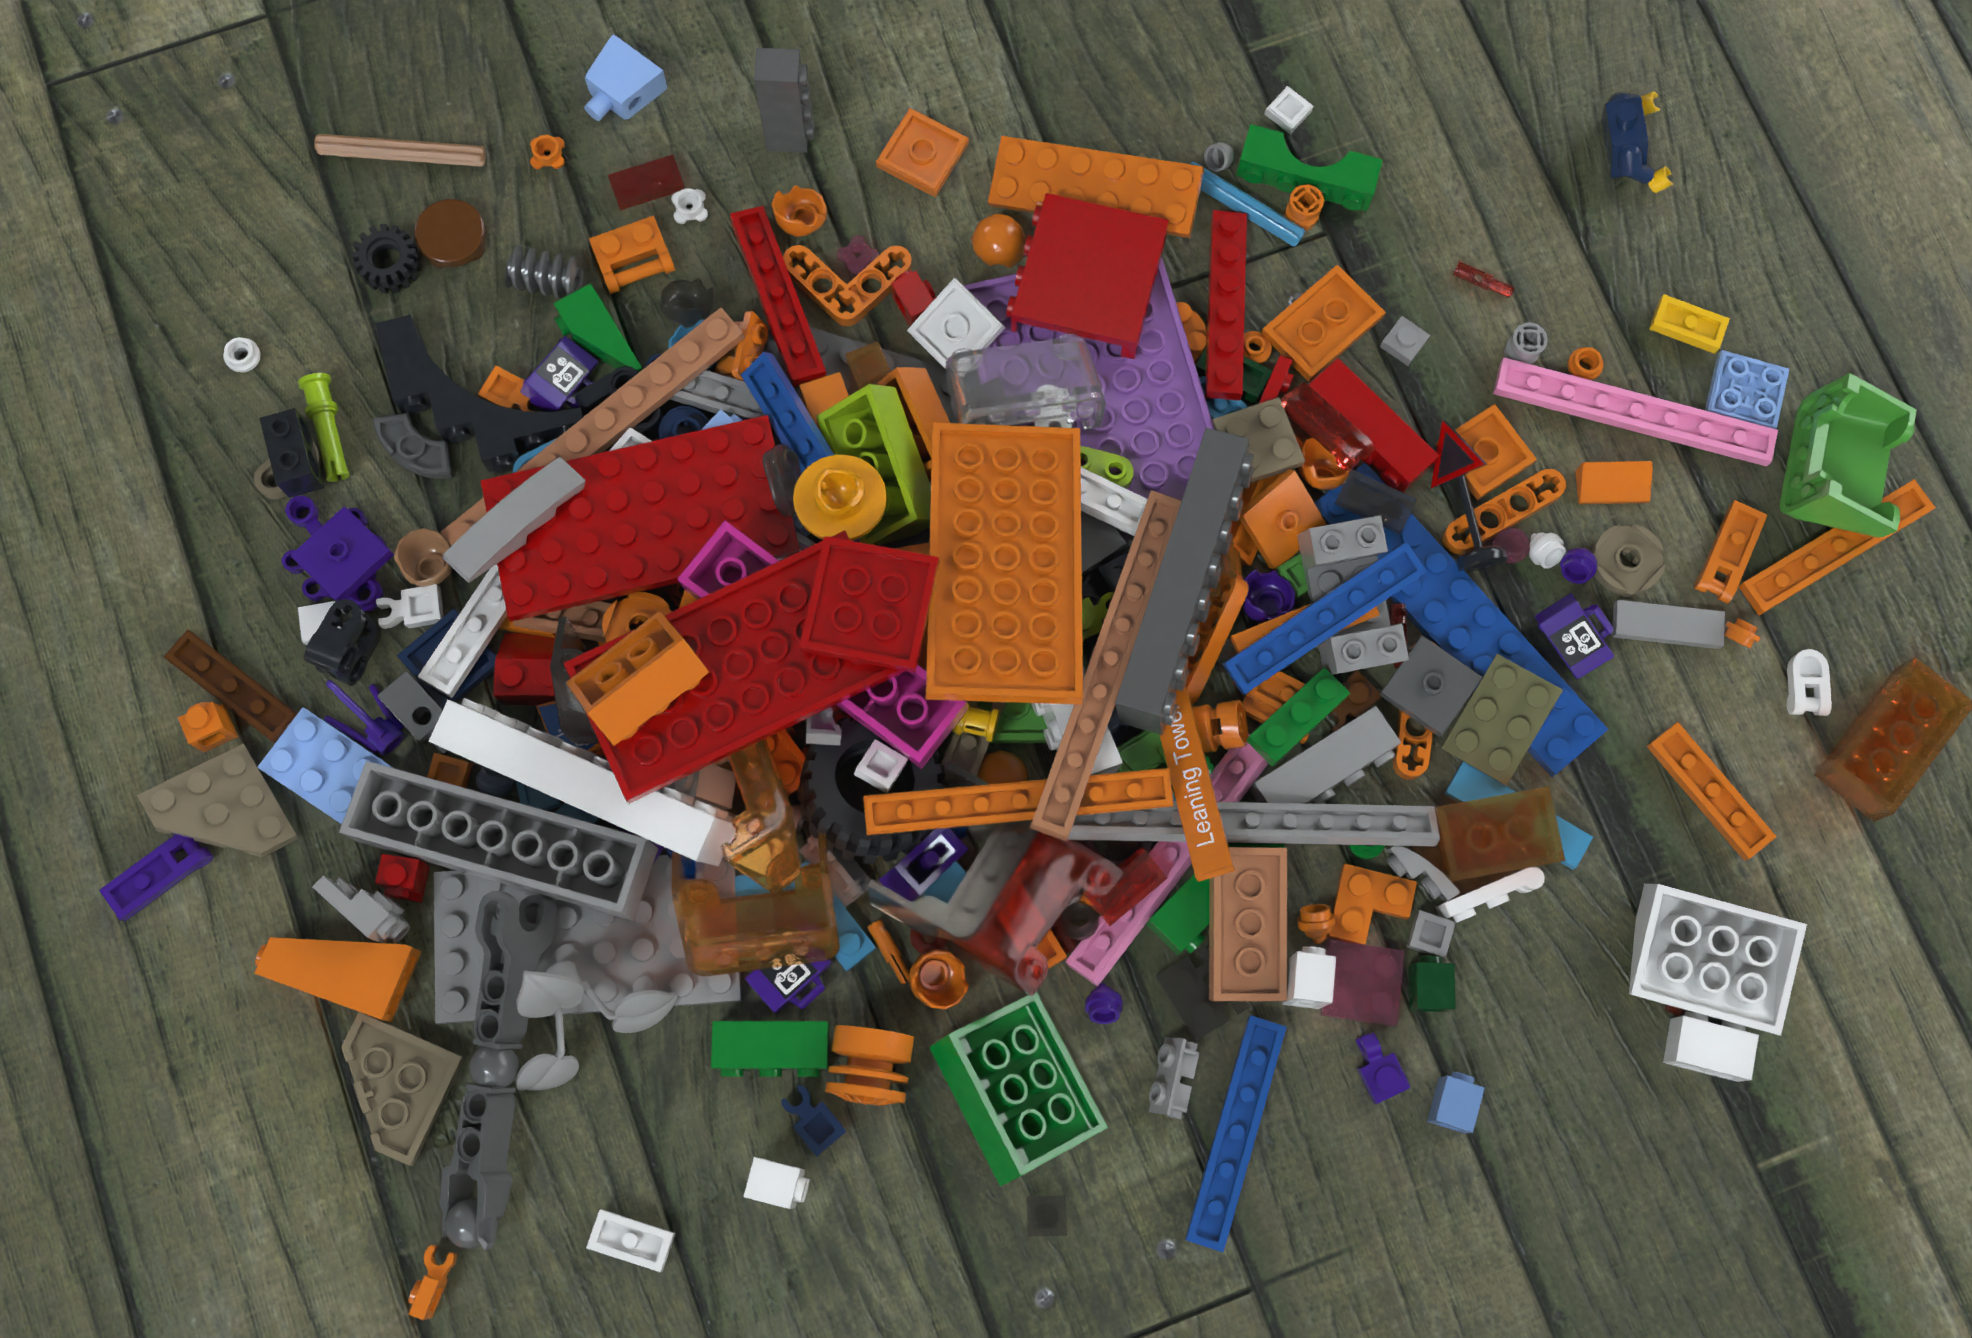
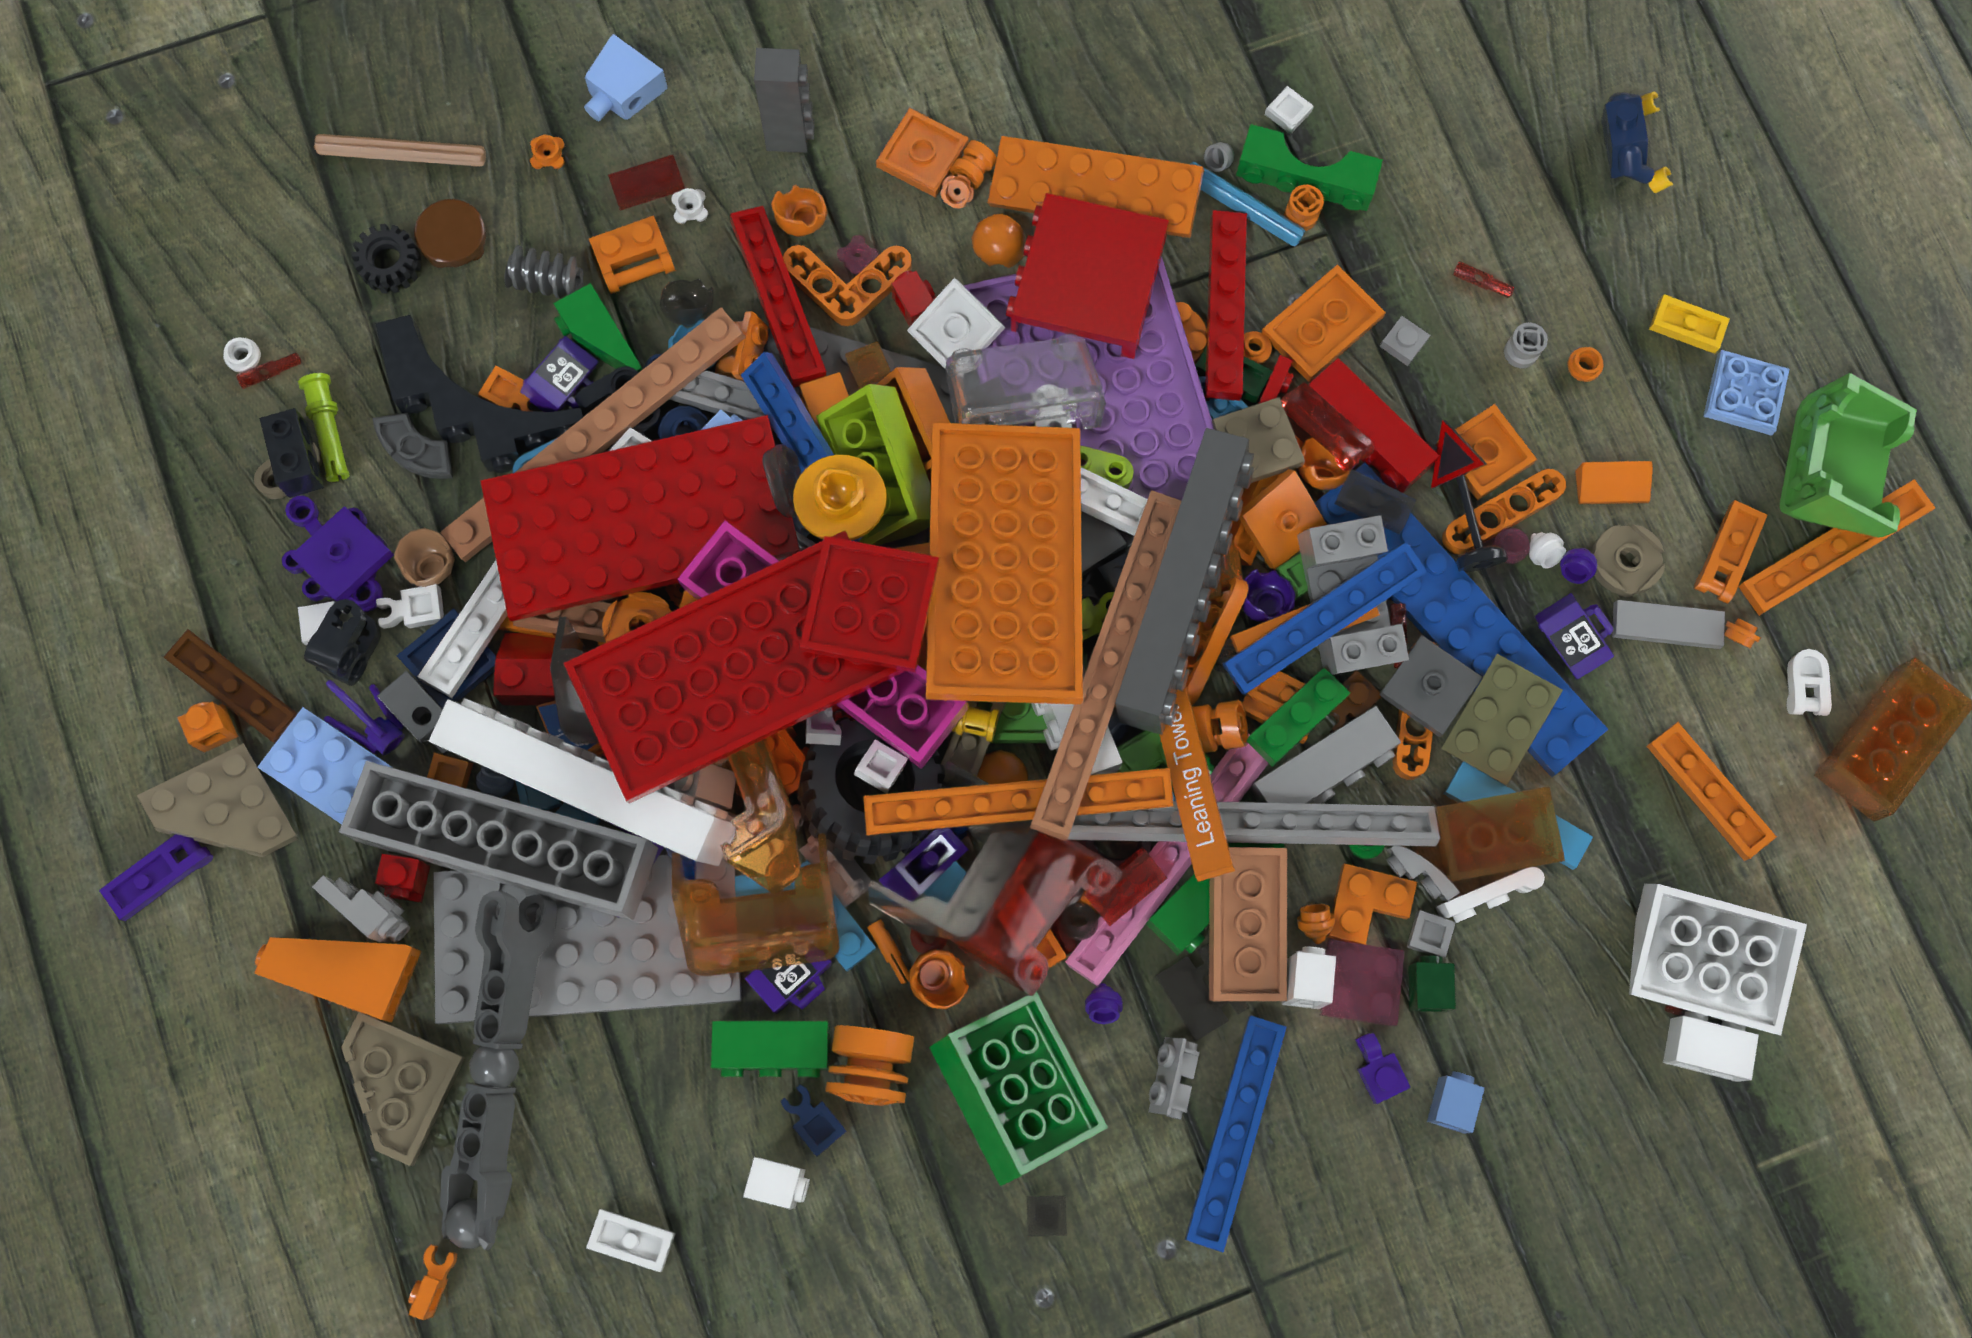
light grey slope [443,456,586,583] -> none
light grey plant [516,961,677,1091] -> none
orange slope [566,611,709,746] -> none
bright pink plate [1493,358,1778,467] -> none
none -> clear red pin [236,353,301,389]
none -> orange plate [940,175,974,209]
none -> orange wheel [950,140,997,190]

